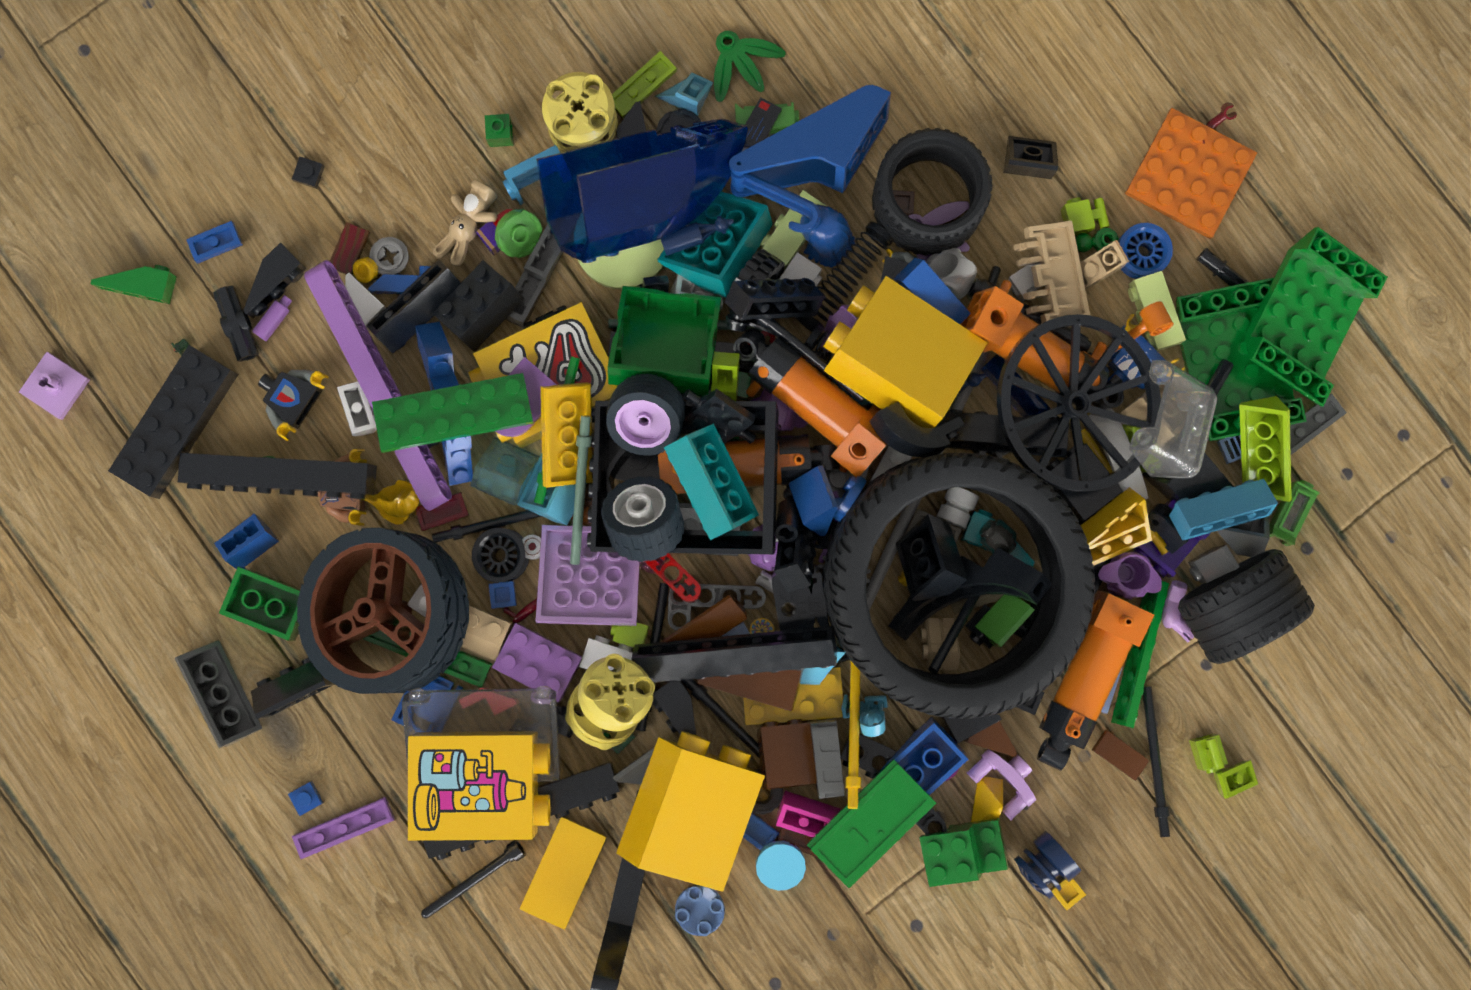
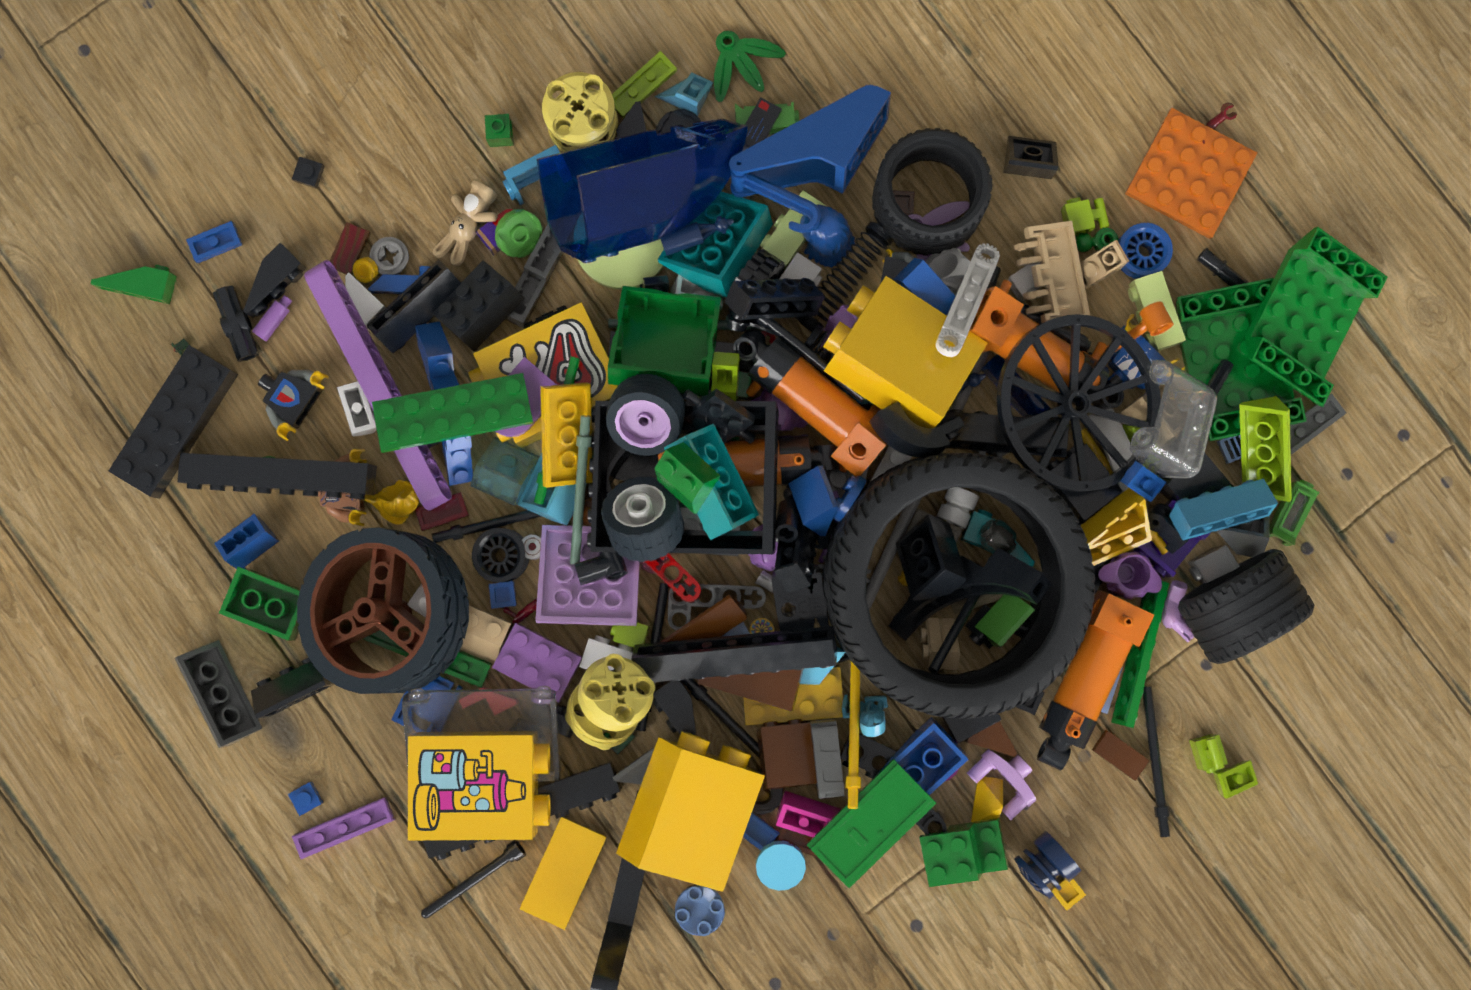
lavender tile [19,352,90,420] -> none
none -> black piece [574,552,628,585]
none -> green slope [654,442,721,514]
none -> white plate [936,243,1000,357]
none -> blue plate [1121,461,1166,502]

